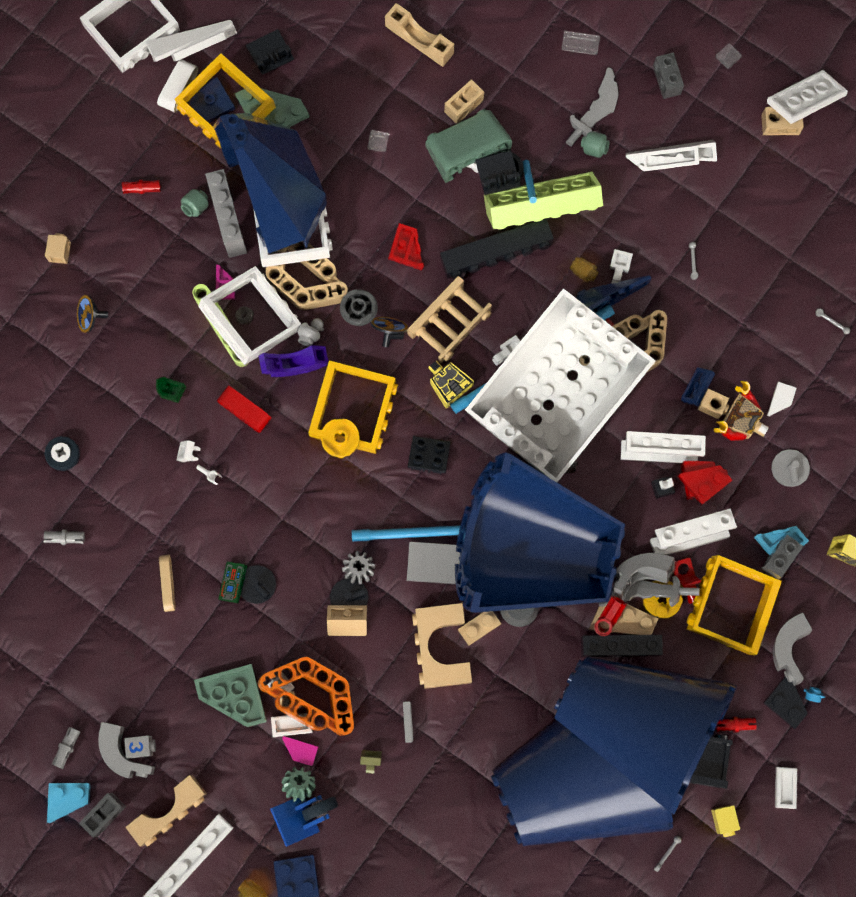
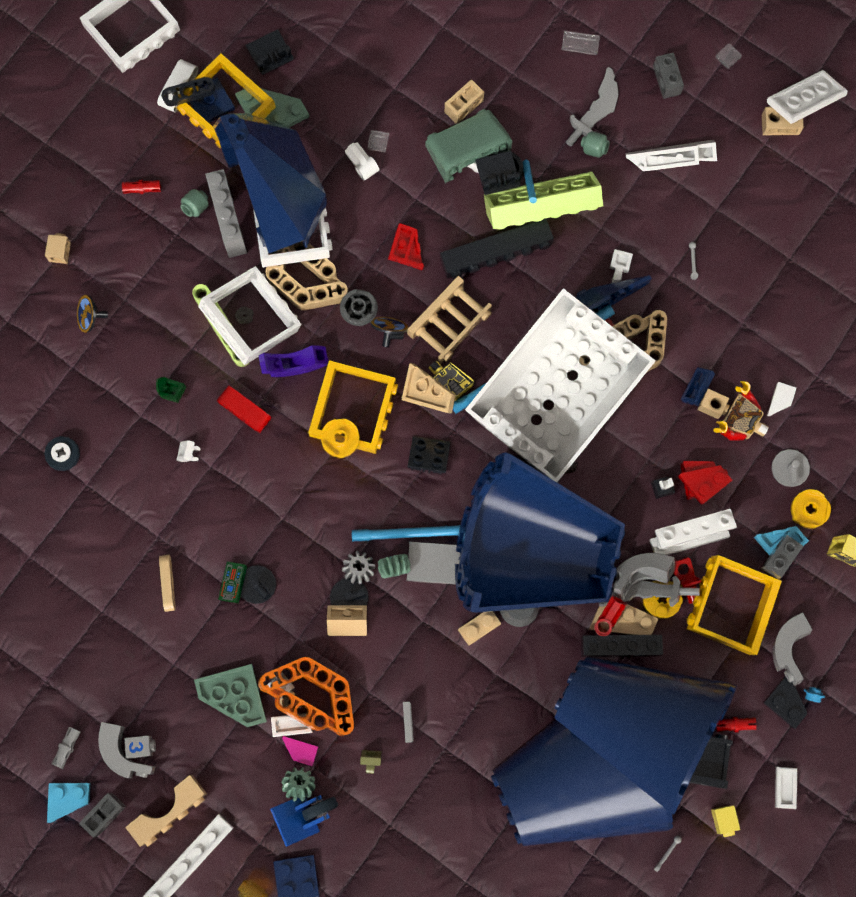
light grey pin [44,529,85,545] -> none
white wedge [146,20,237,62] -> none
white hand [196,465,222,485] -> none
dark pink tile [216,265,235,300] -> none
light grey animal [297,318,324,347] -> none
tan arch [385,3,454,67] -> none
tan arch [412,603,472,689] -> none
white plate [492,335,520,366] -> none
clear yellow brick [570,256,599,283] -> none
white fence [621,431,706,463] -> none
light grey hinge [815,309,850,334] -> none
none -> black beam [161,77,216,107]
none -> white piece [345,142,379,181]
none -> sand green gear [378,554,411,579]
none -> tan wing [402,363,456,413]
none -> yellow plate [791,489,831,529]

